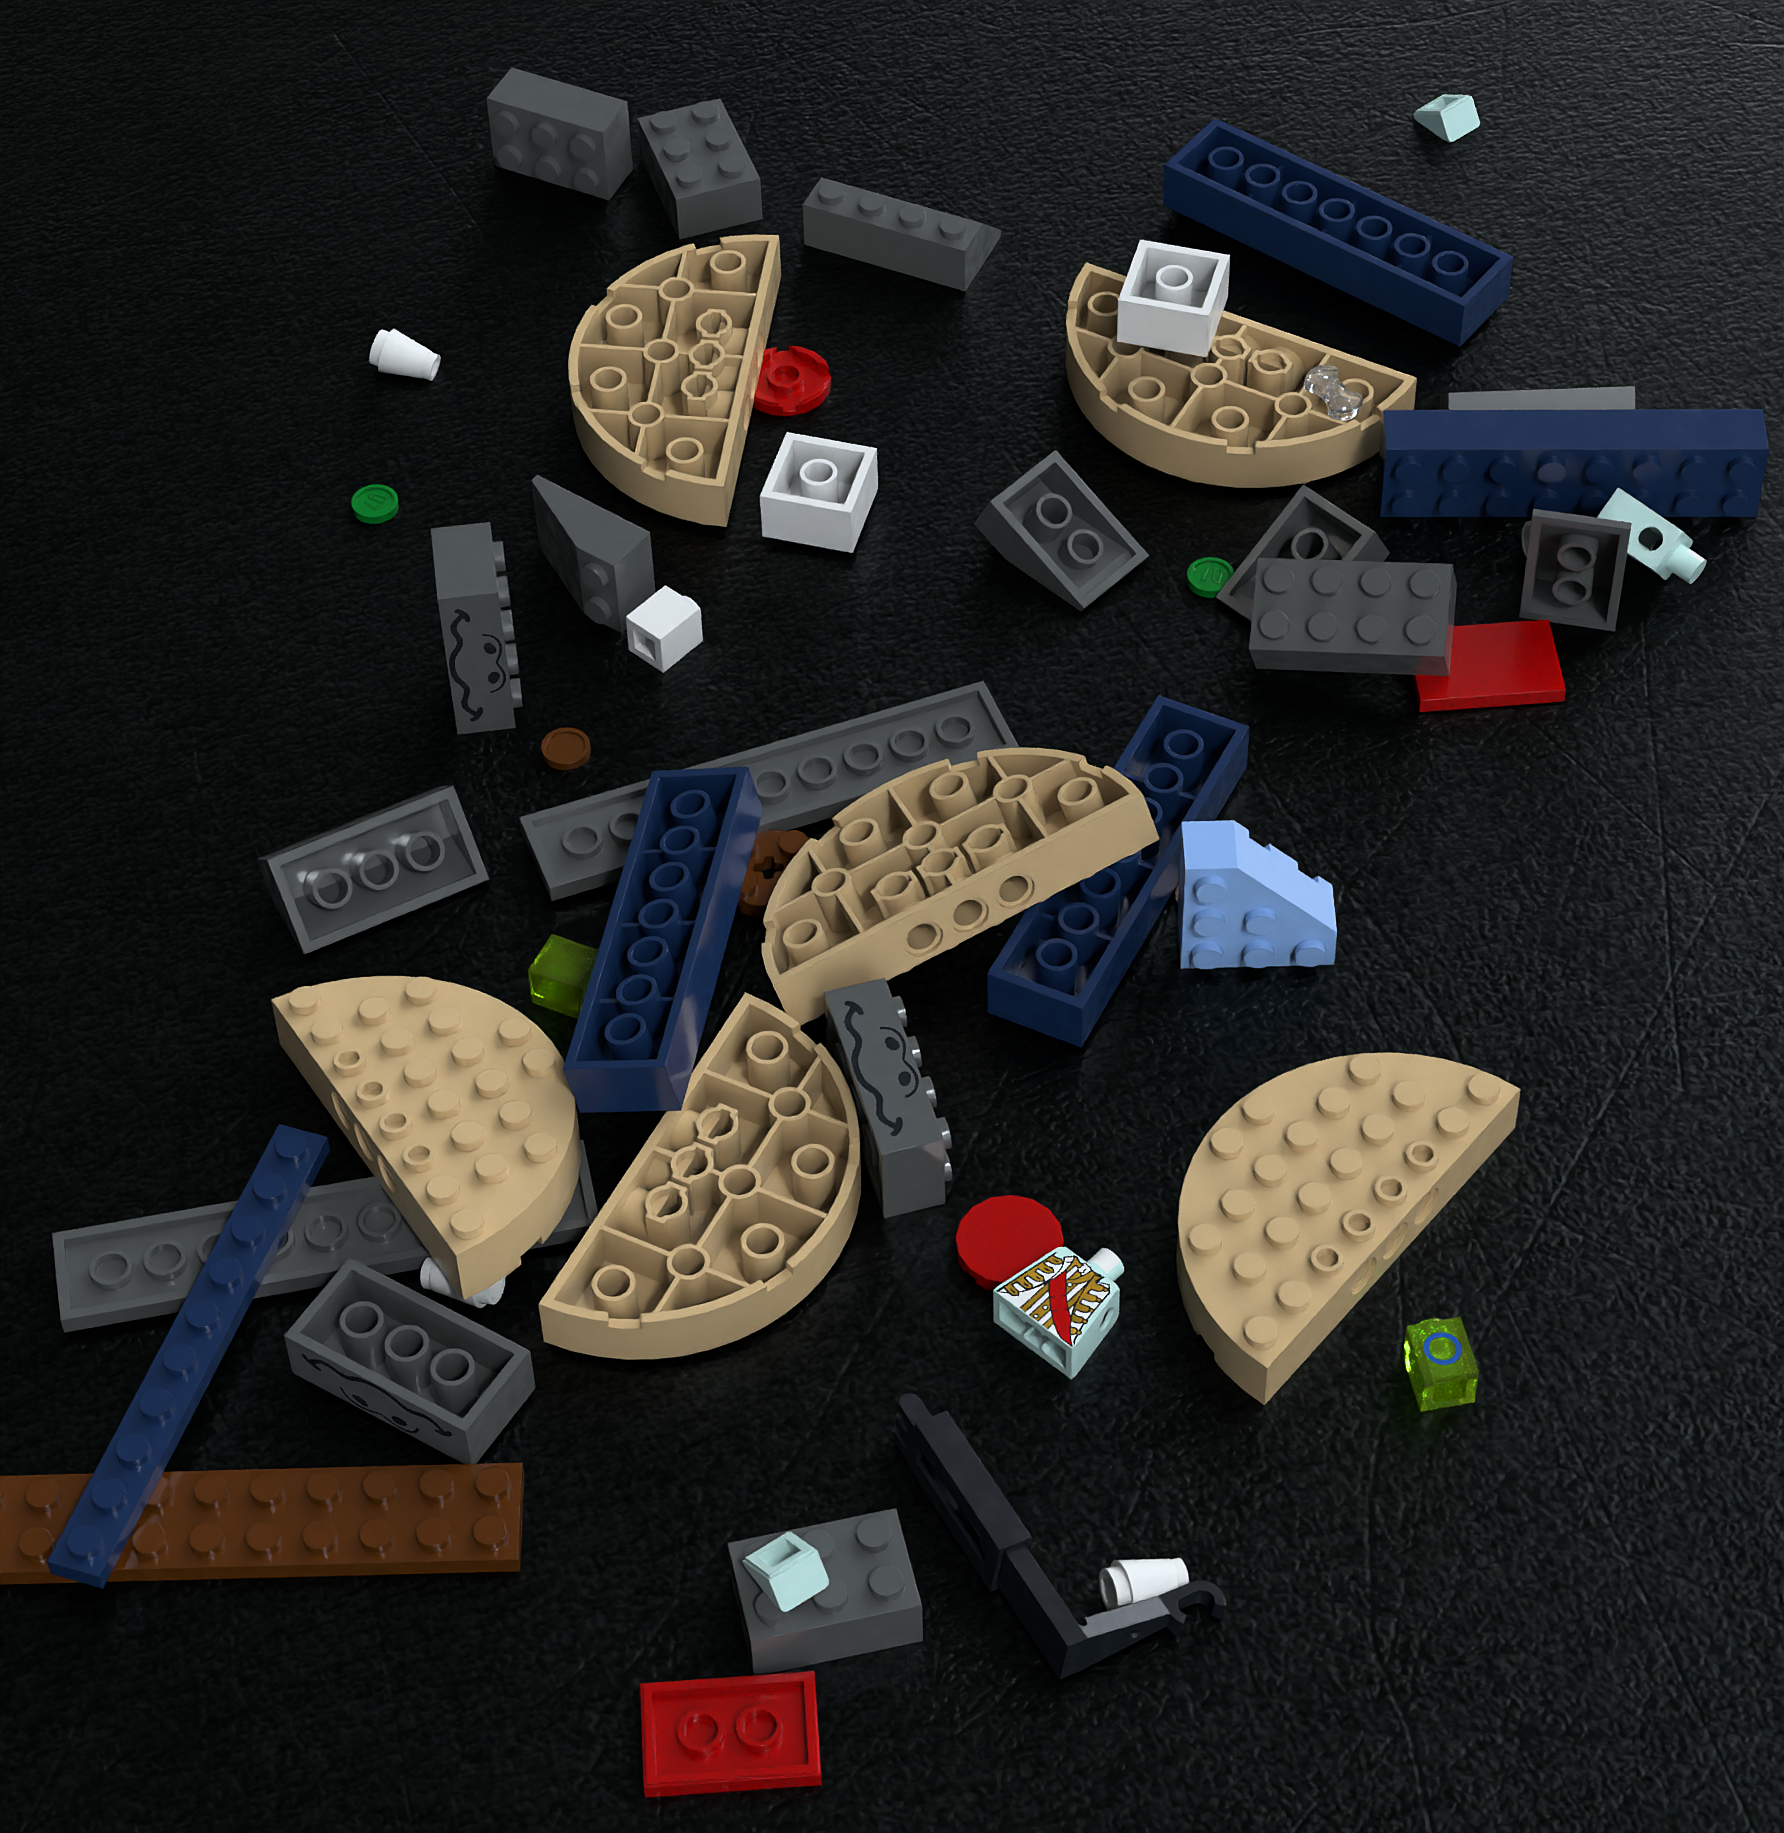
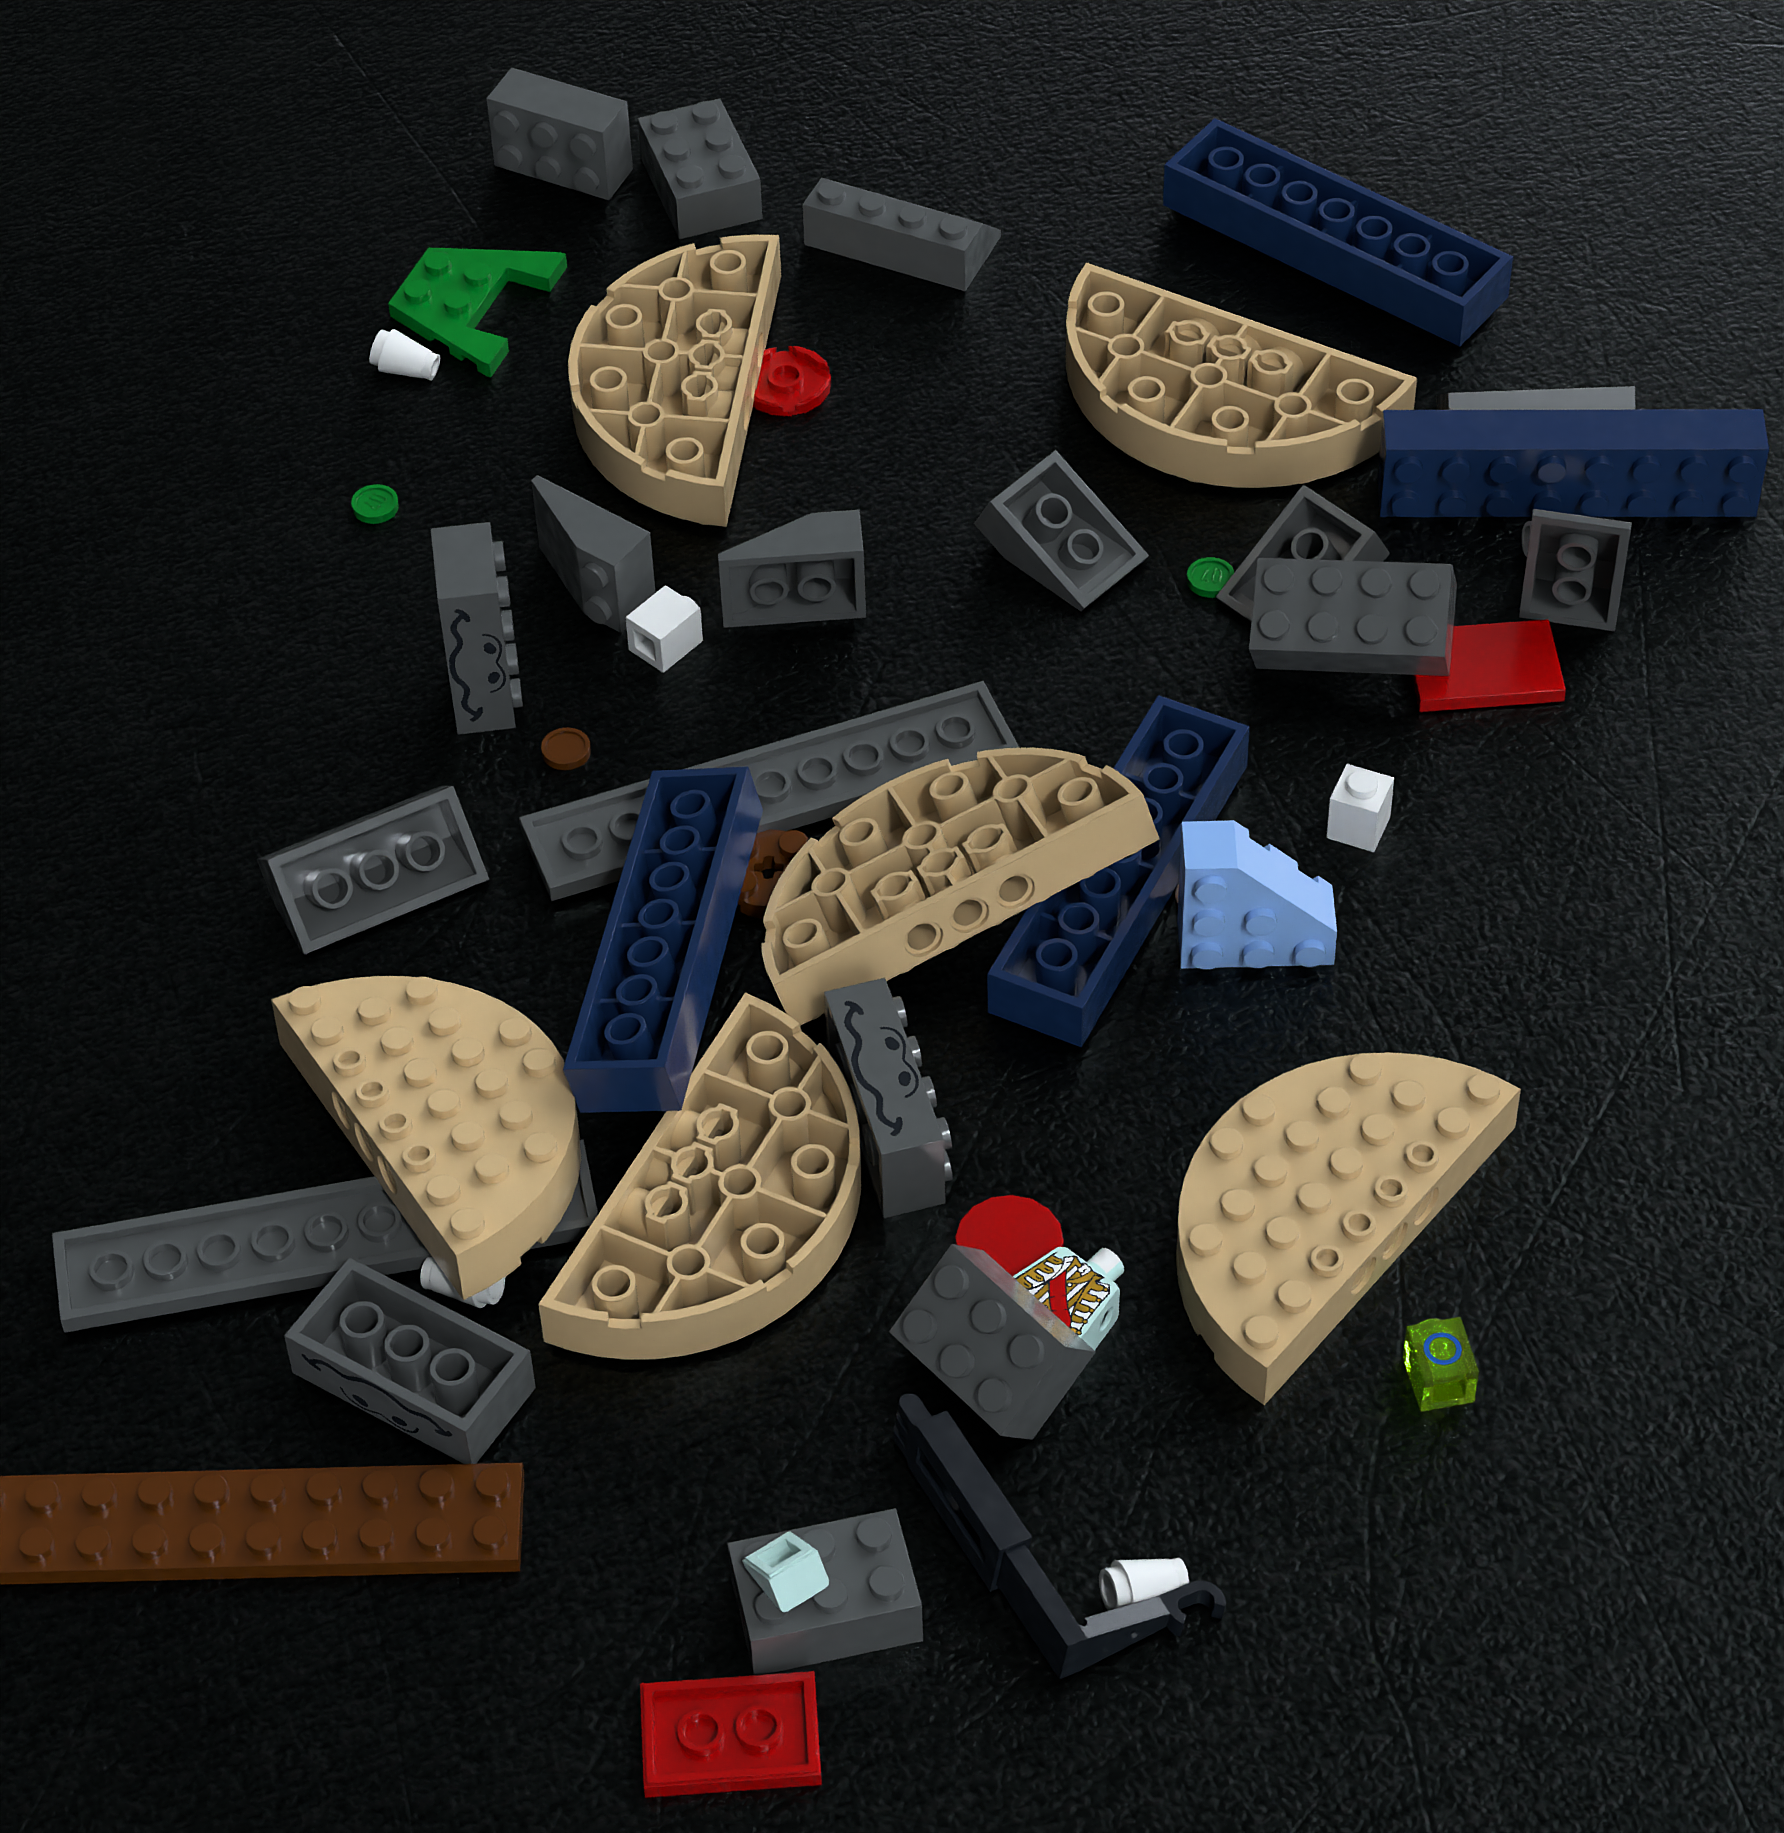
dark blue plate [47,1124,330,1589] -> none
clear neon green brick [528,934,599,1019] -> none
white brick [760,432,878,553] -> none
white brick [1117,240,1230,357] -> none
clear piece [1304,365,1363,421] -> none
light aqua slope [1413,94,1480,142] -> none
light aqua torso [1597,488,1707,584] -> none
none -> green wing [388,247,567,377]
none -> dark grey slope [718,510,866,628]
none -> dark grey brick [889,1244,1096,1440]
none -> white brick [1327,764,1394,852]

